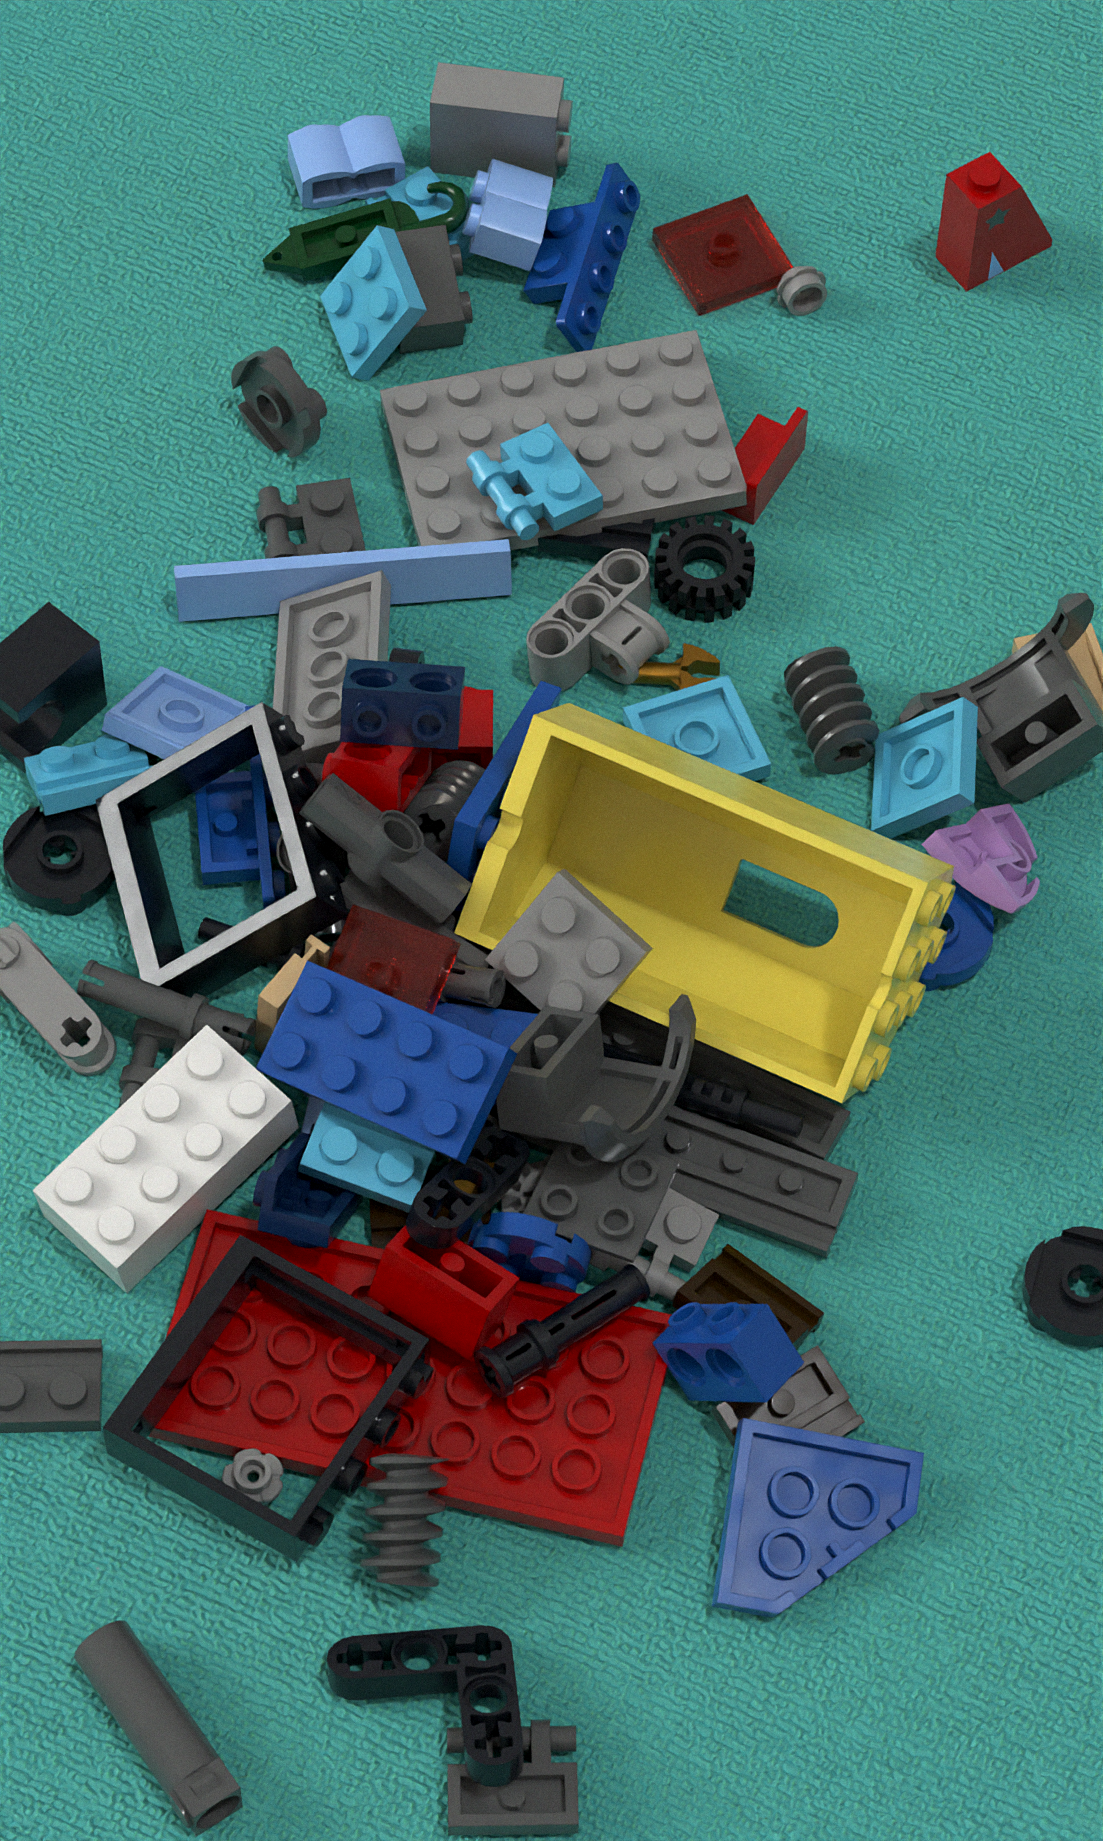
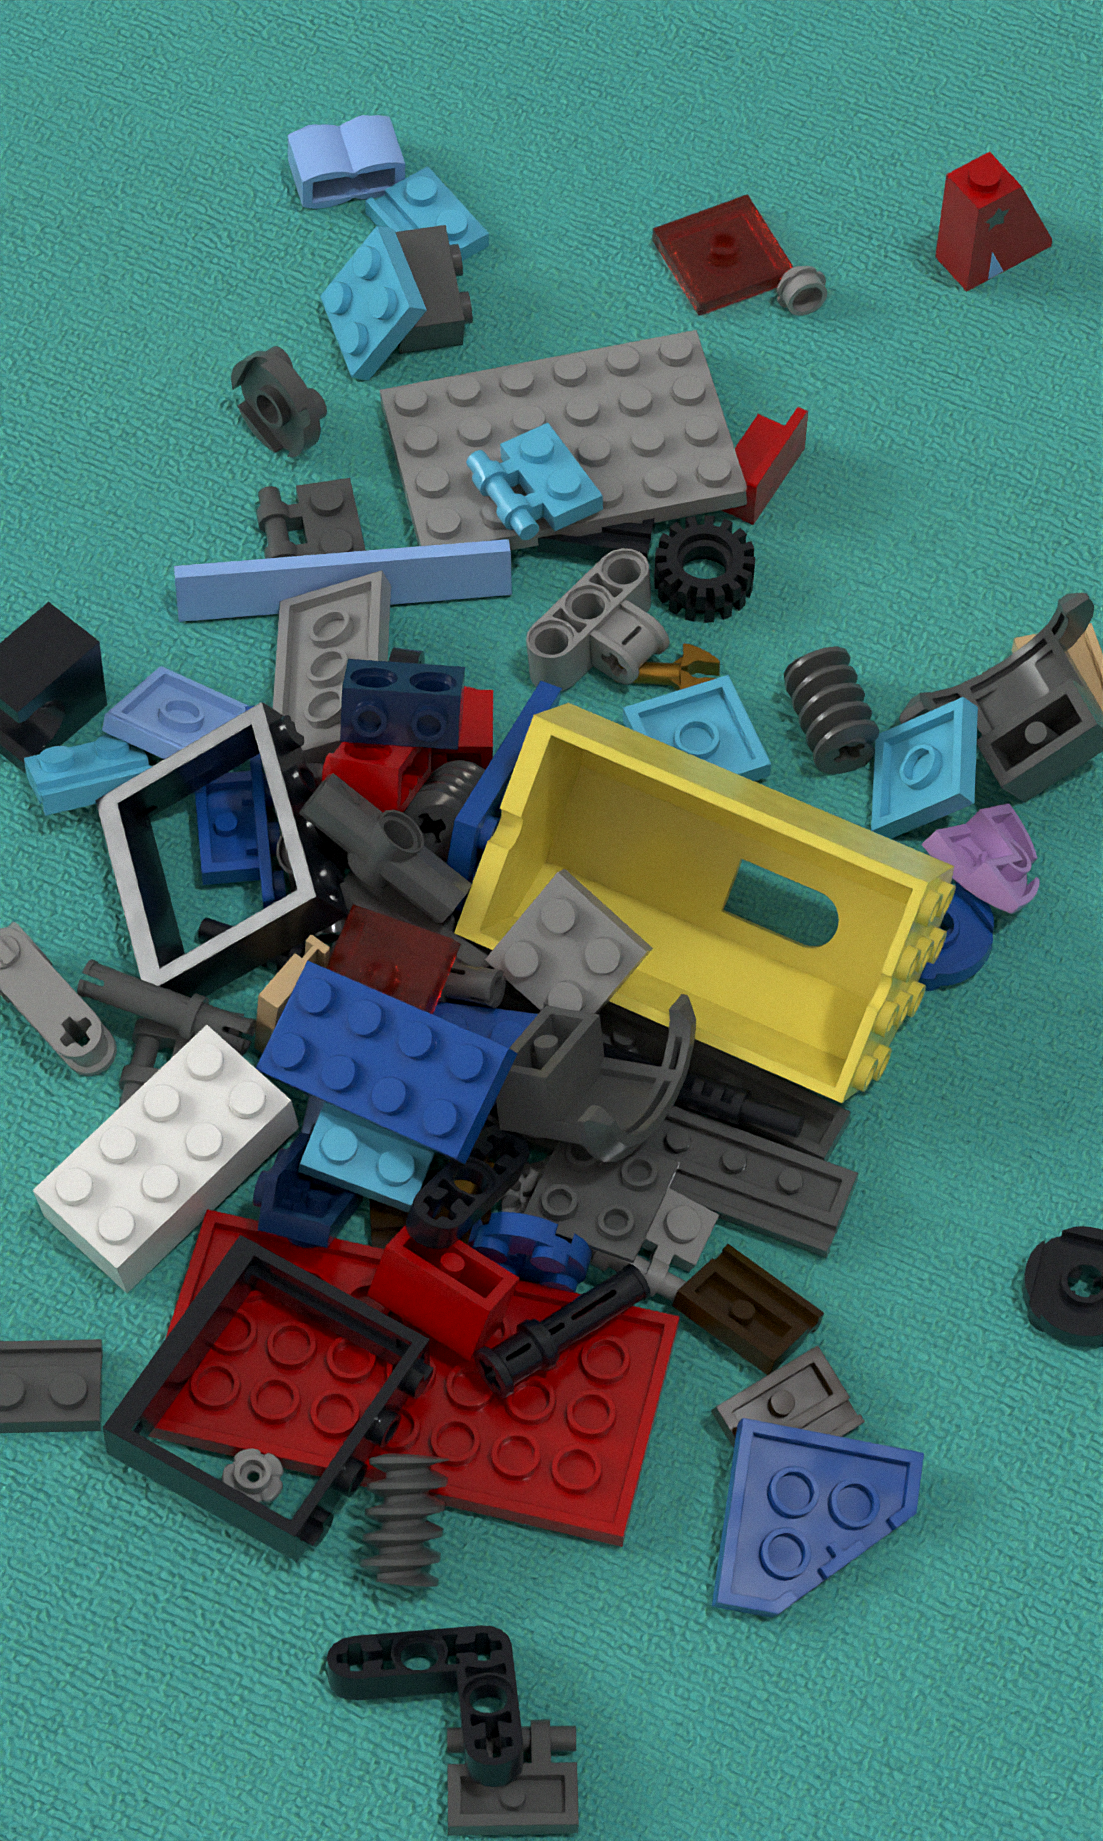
black plate [3,806,115,916] -> none
dark grey piece [74,1620,243,1837] -> none
dark green plate [262,181,469,282] -> none
light grey brick [430,62,573,187] -> none
light blue brick [462,158,553,271] -> none
blue bracket [523,163,640,352] -> none
blue brick [653,1302,804,1402] -> none

